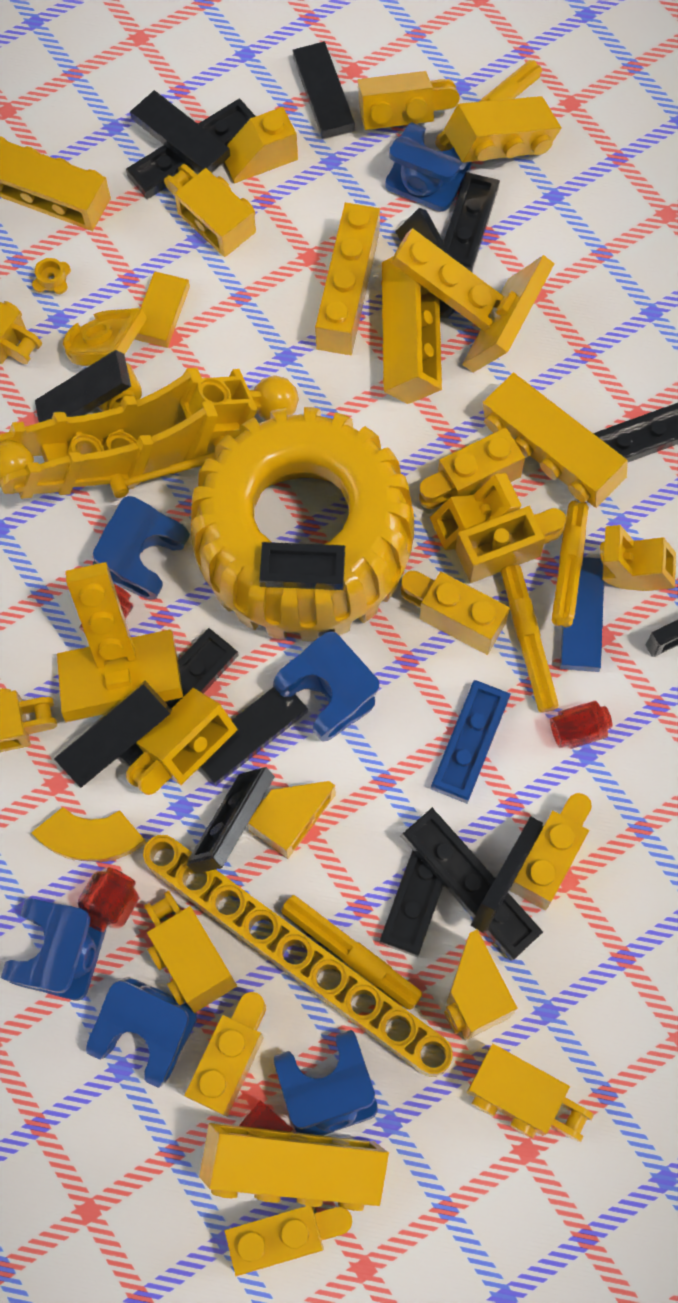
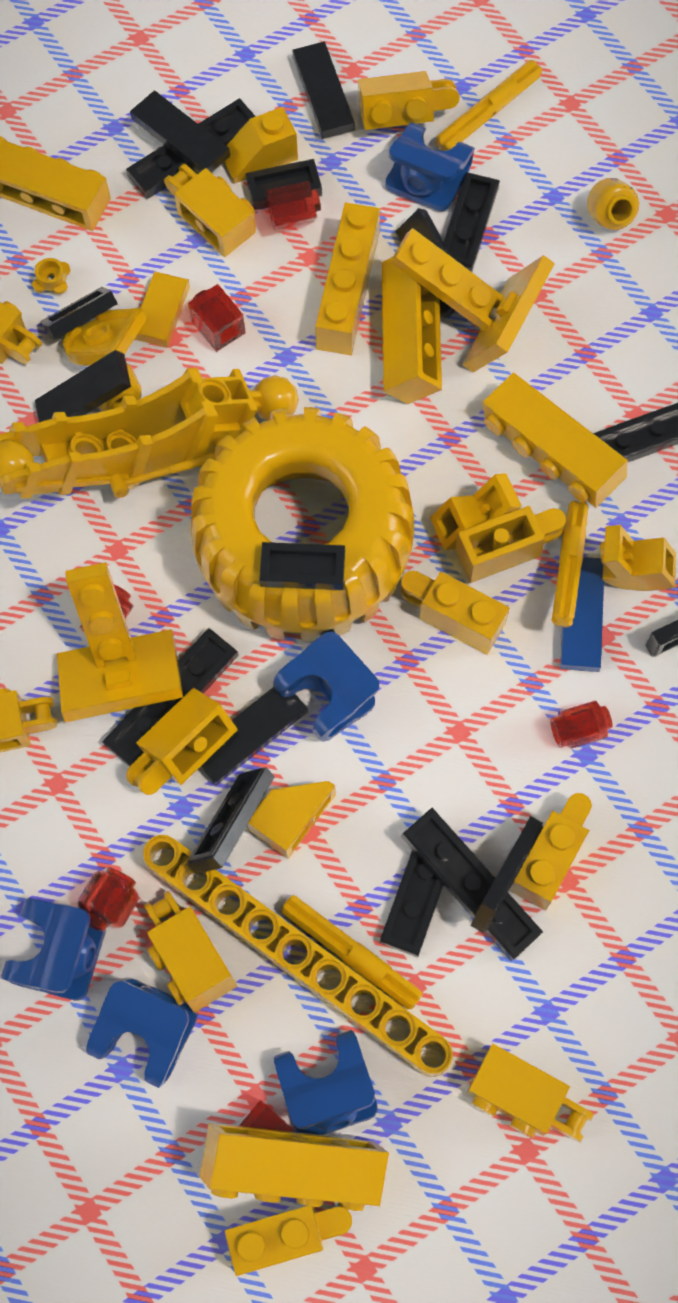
yellow tile [31,807,147,862] -> none
black tile [54,680,172,788] -> none
blue piece [93,496,190,600] -> none
yellow brick [184,992,266,1117] -> none
yellow brick [419,427,525,509] -> none
blue tile [430,680,511,804] -> none
yellow brick [444,96,562,163] -> none
yellow slope [444,929,518,1041] -> none
yellow axle [501,565,559,713] -> none
none -> black tile [40,286,118,339]
none -> clear red brick [188,284,246,352]
none -> black tile [246,159,322,210]
none -> clear red brick [265,181,321,230]
none -> yellow head [587,178,640,230]

